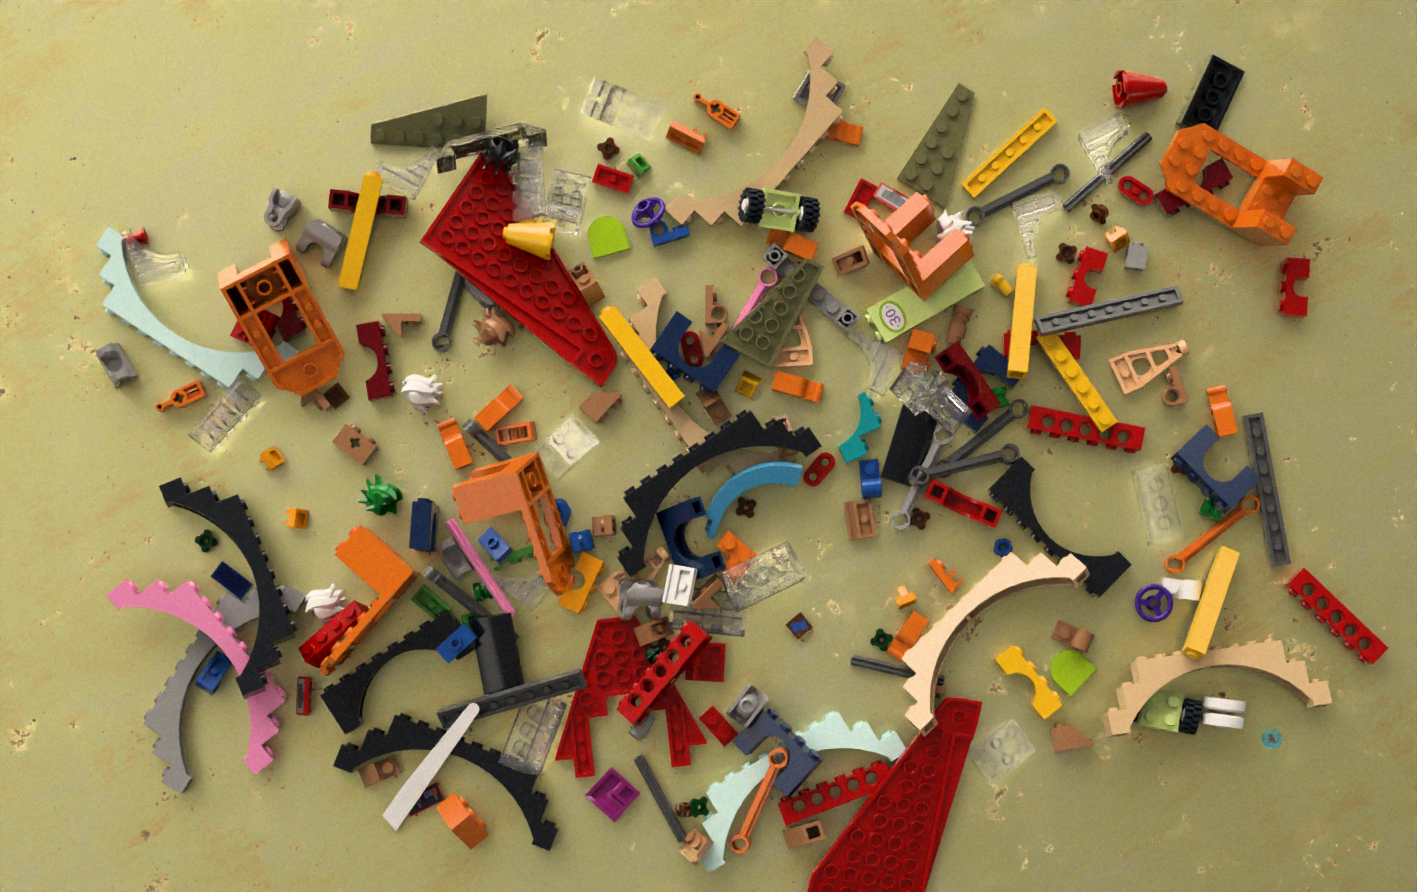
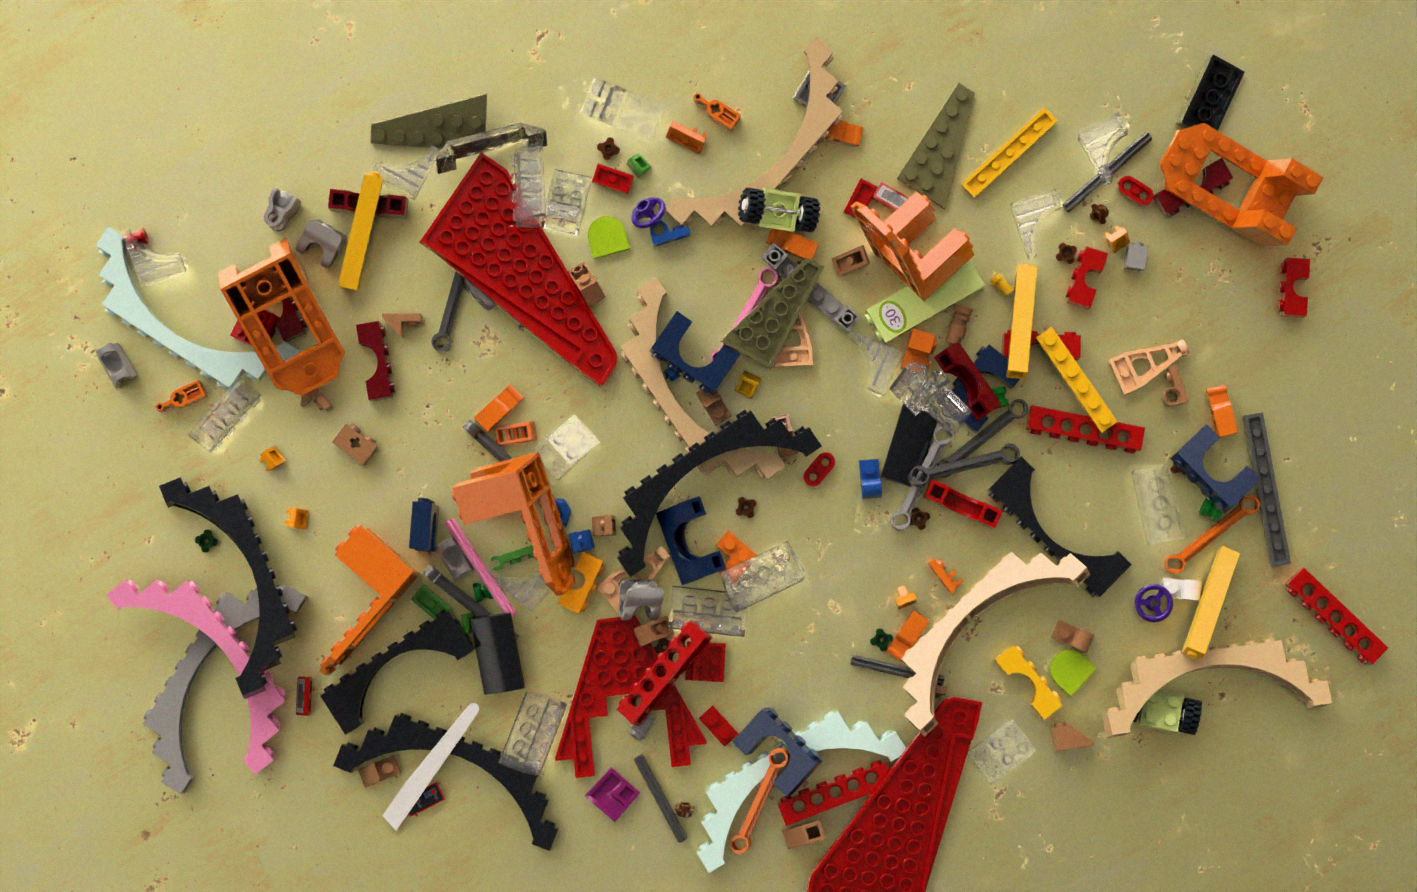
blue plate [195,651,232,696] -> none
clear blue tile [211,561,254,600] -> none
red arch [298,600,375,668] -> none
white hair [304,583,346,624] -> none
reddish brown tile [323,382,351,409] -> none
green hair [358,474,403,516] -> none
white hair [401,374,443,414] -> none
blue plate [436,623,478,664] -> none
dark grey plate [436,668,588,729] -> none
orange brick [436,793,489,850] -> none
orange piece [437,417,474,471] -> none
medium nougat hair [473,306,515,347] -> none
blue plate [477,527,513,564] -> none
black hair [480,136,520,176] -> none
yellow cone [502,222,556,260] -> none
medium nougat slope [579,392,622,424] -> none
yellow brick [599,305,685,410] -> none
dark green plate [644,645,663,664] -> none
white plate [662,564,698,607] -> none
medium nougat plate [678,828,713,867] -> none
red plate [681,331,704,367] -> none
dark green plate [689,797,709,818] -> none
medium nougat slope [691,573,724,609] -> none
medium nougat slope [699,322,729,359] -> none
medium nougat plate [705,285,728,325] -> none
dark azure arch [705,461,803,539] -> none
light grey piece [725,683,769,729] -> none
orange piece [771,370,824,403] -> none
reddish brown tile [785,612,812,639] -> none
teal arch [838,392,882,464] -> none
medium nougat plate [843,499,877,541] -> none
white hair [933,210,974,243] -> none
dark grey piece [965,164,1070,227] -> none
blue plate [994,538,1013,557] -> none
dark grey plate [1034,285,1184,337] -> none
red cone [1112,70,1167,108] -> none
white wheel [1201,697,1247,729] -> none
clear light blue tile [1262,729,1282,749] -> none

